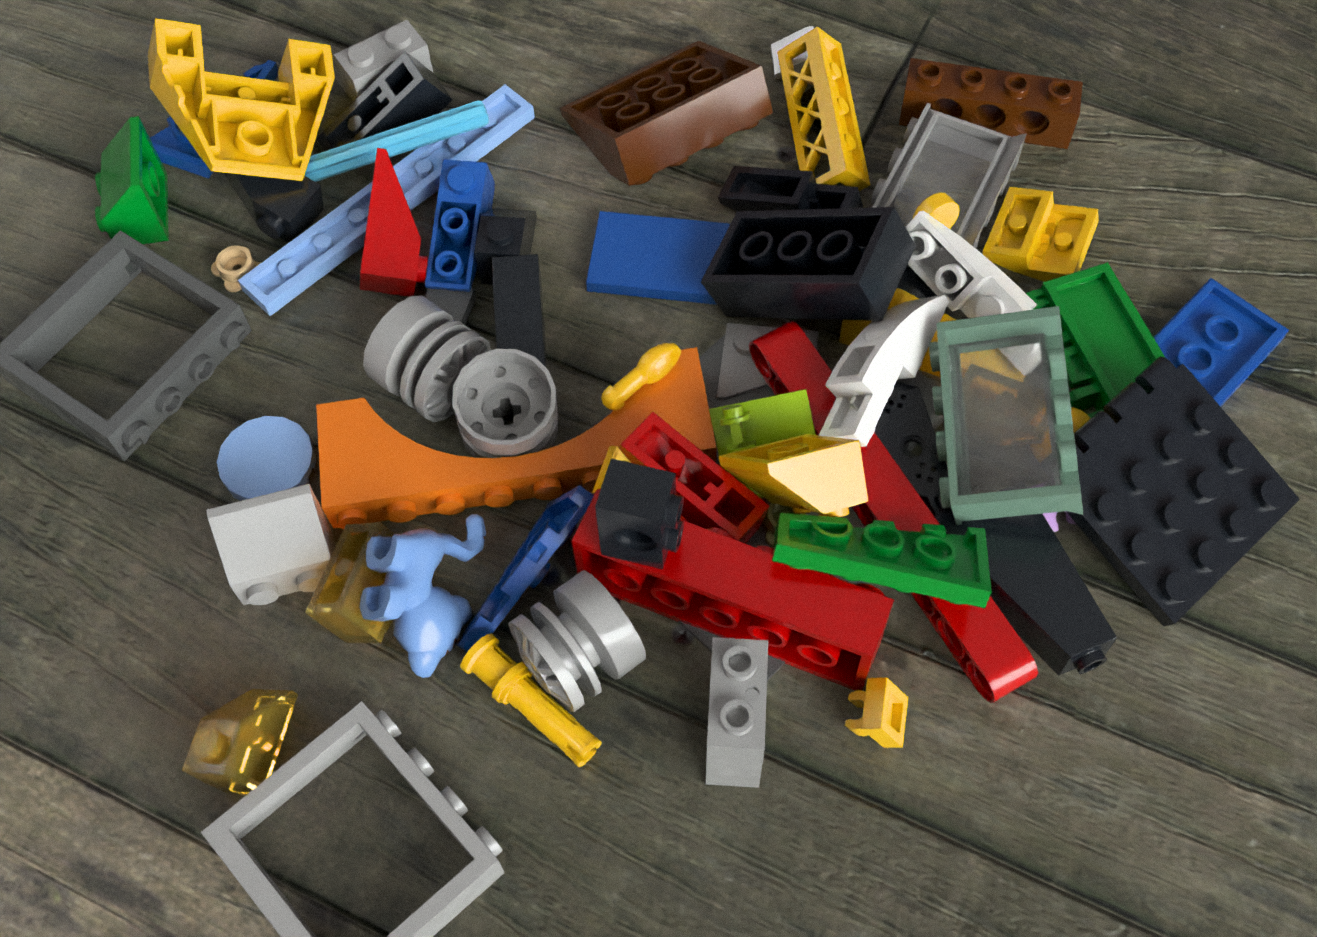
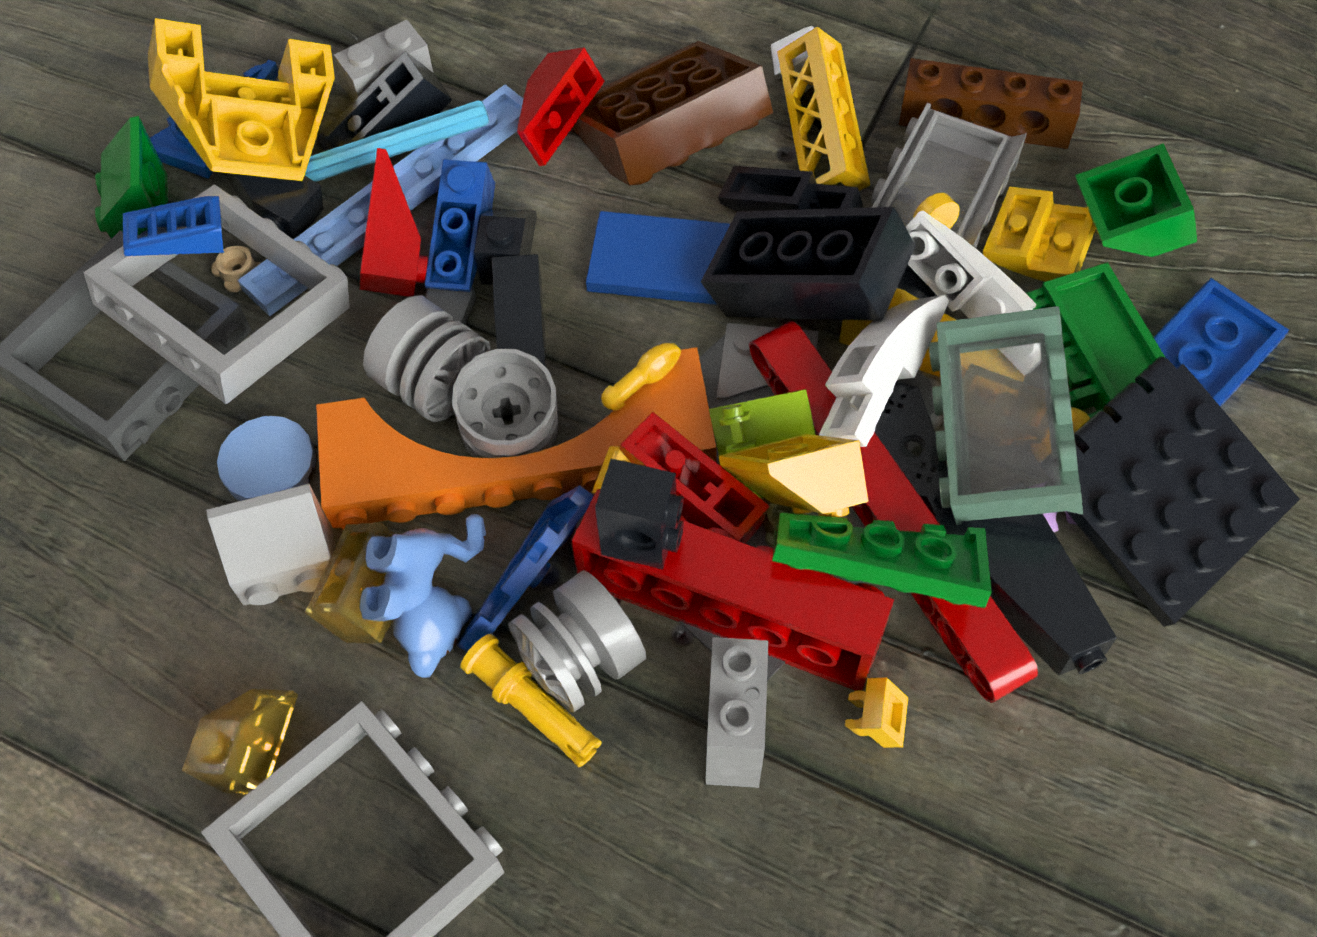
none -> light grey window [83,184,350,404]
none -> blue slope [123,196,224,256]
none -> red slope [517,47,605,166]
none -> green slope [1075,143,1197,257]

